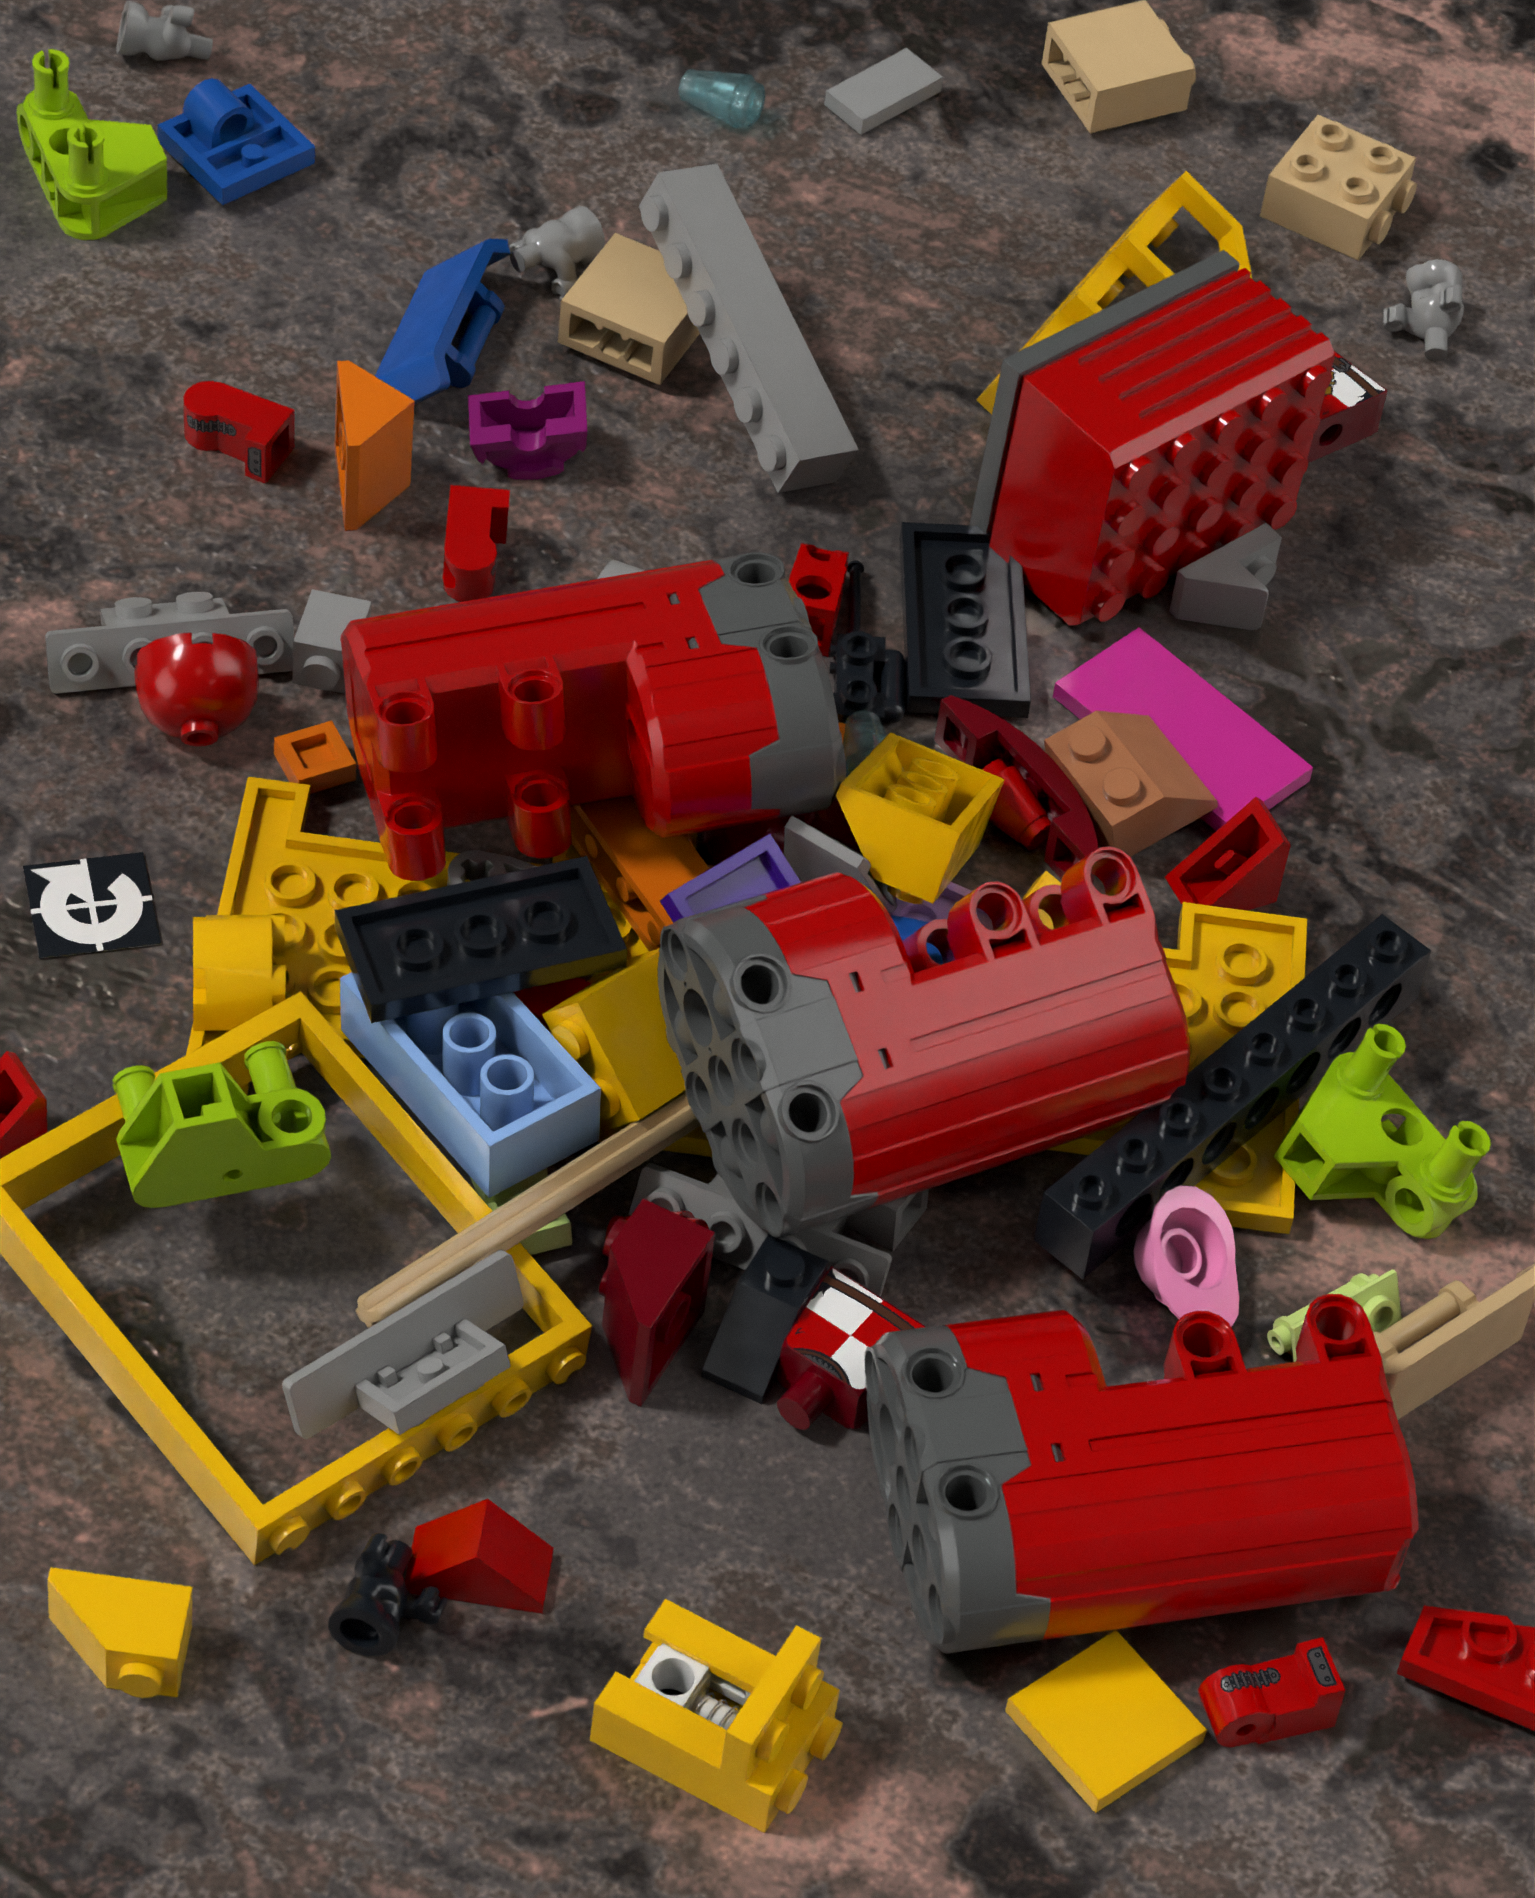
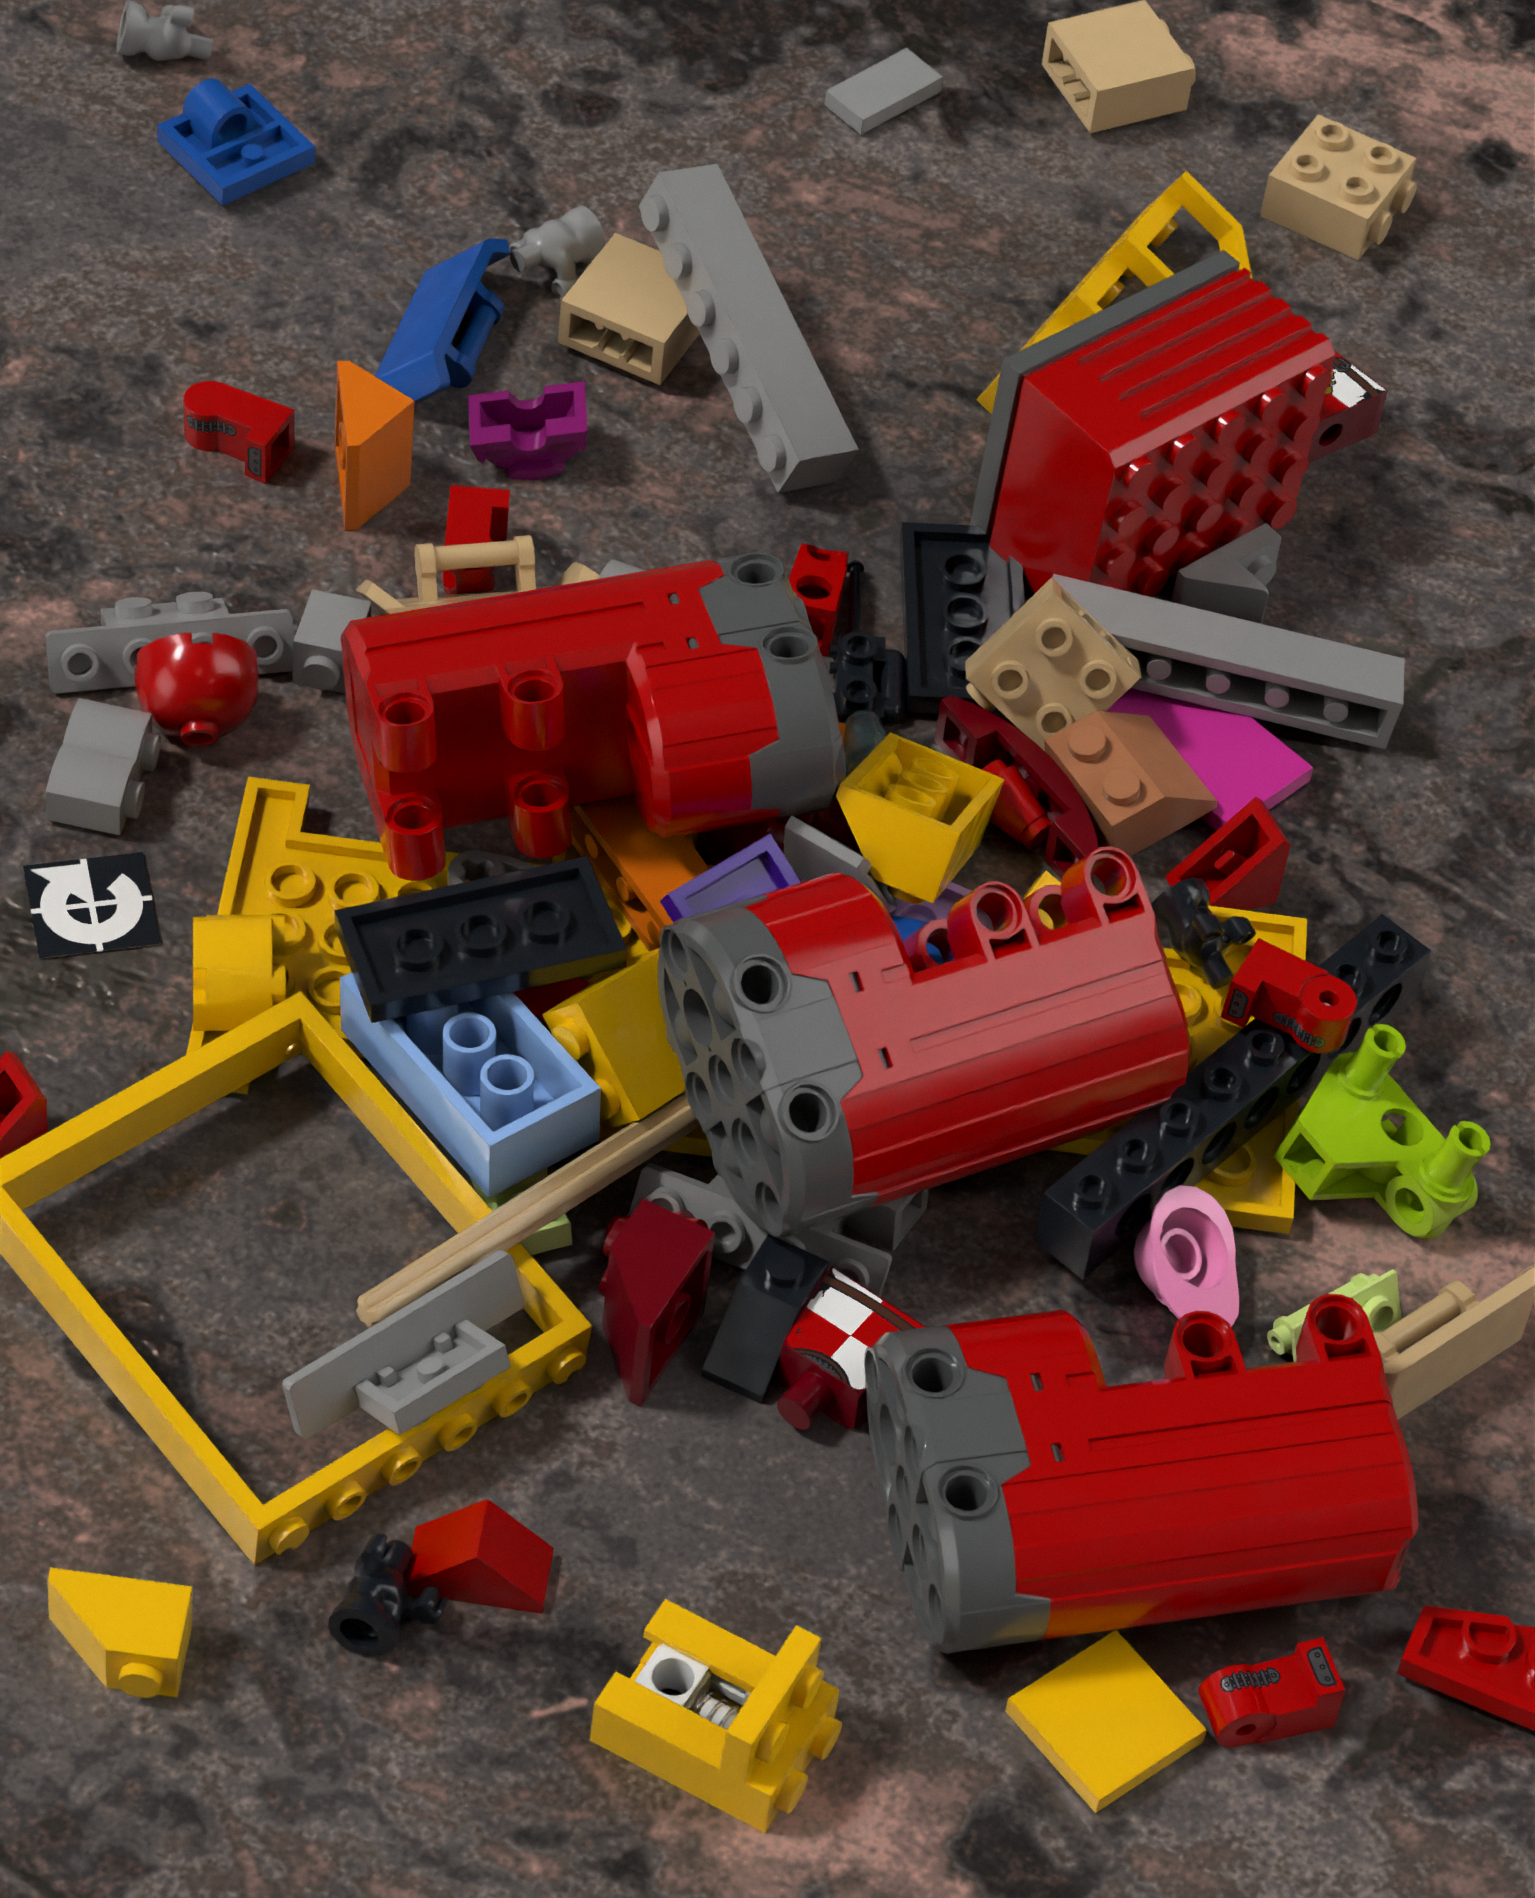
lime piece [17,49,167,241] -> none
lime piece [112,1041,332,1208] -> none
orange plate [274,720,356,794] -> none
clear light blue cone [679,69,765,128] -> none
light grey piece [1383,259,1464,361] -> none
none -> light grey brick [46,698,161,835]
none -> tan piece [355,535,600,615]
none -> tan brick [965,578,1141,751]
none -> light grey brick [1052,574,1405,749]
none -> black piece [1151,877,1256,990]
none -> red leg [1221,938,1357,1053]

